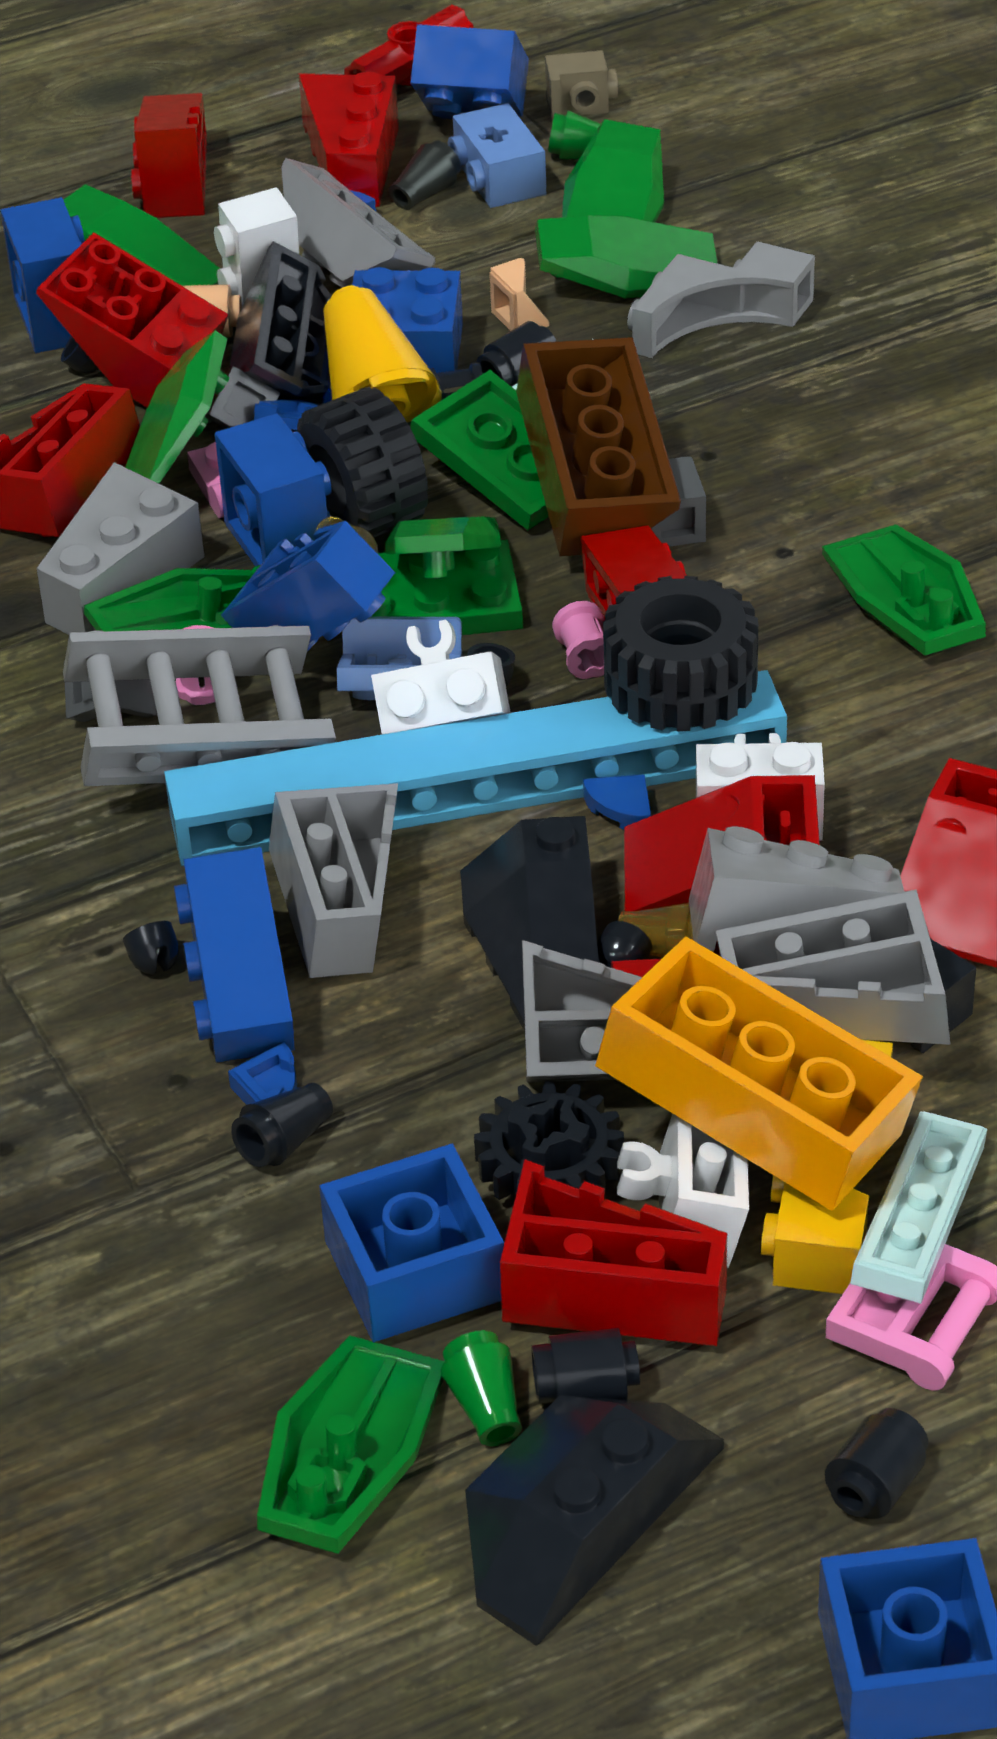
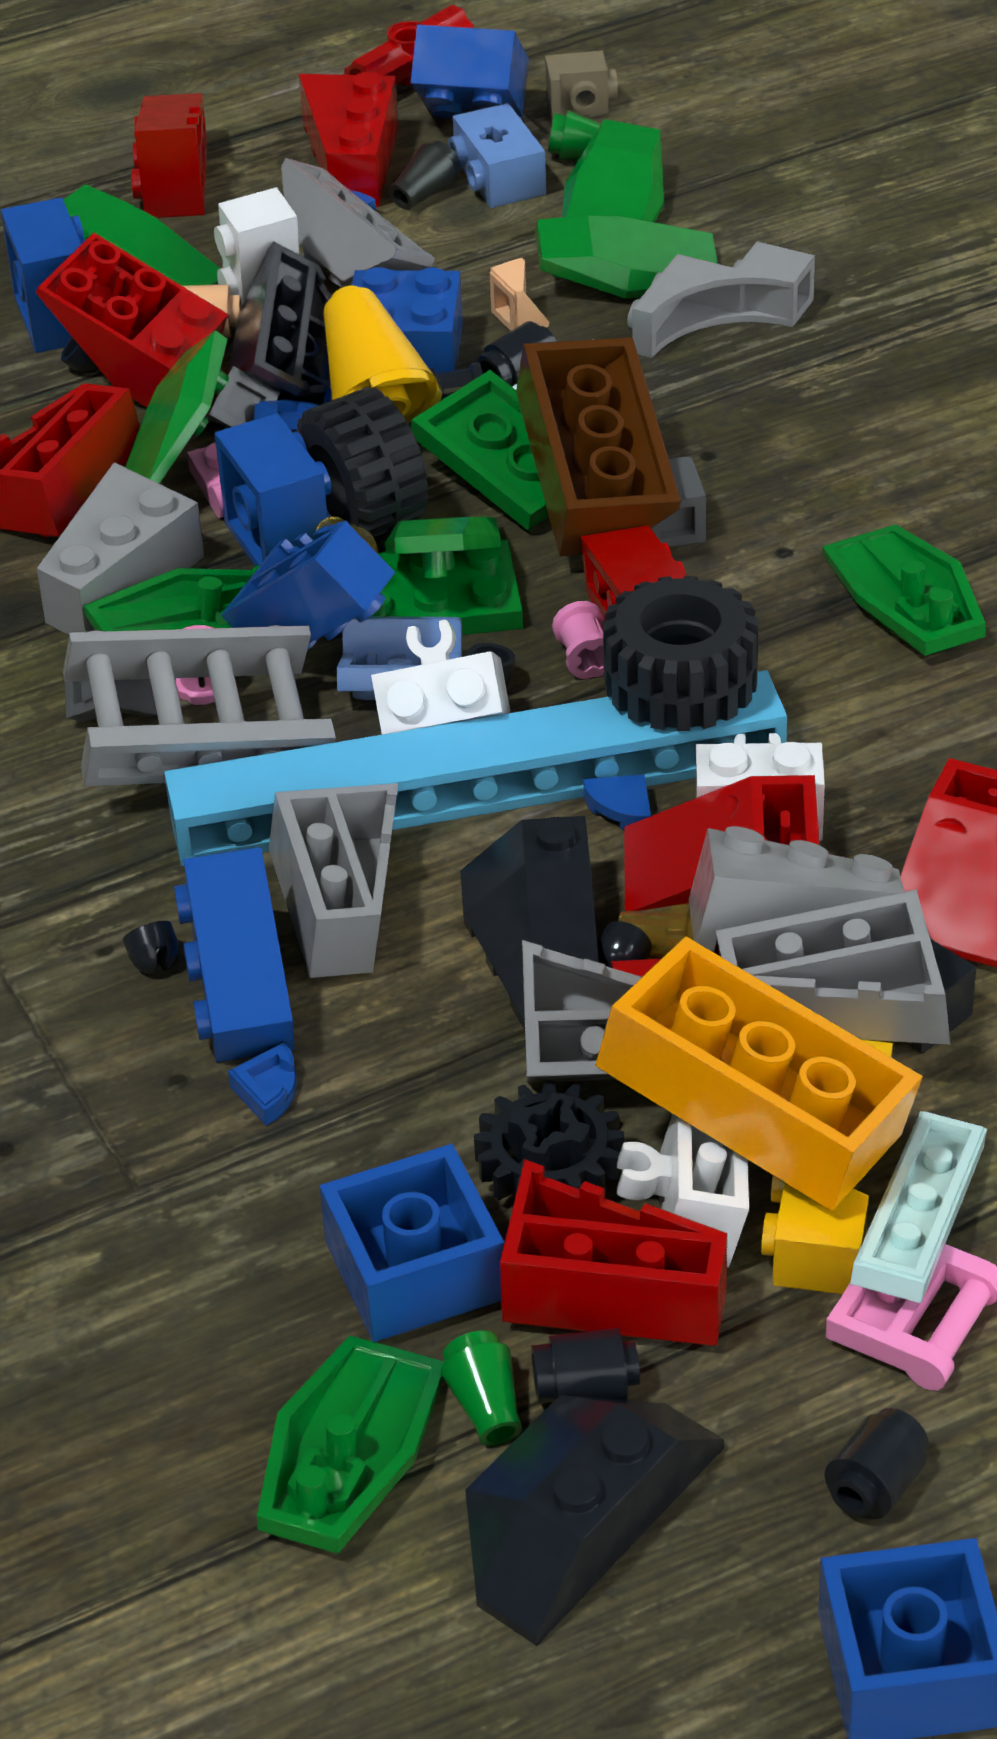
black cone [231,1083,333,1167] -> none

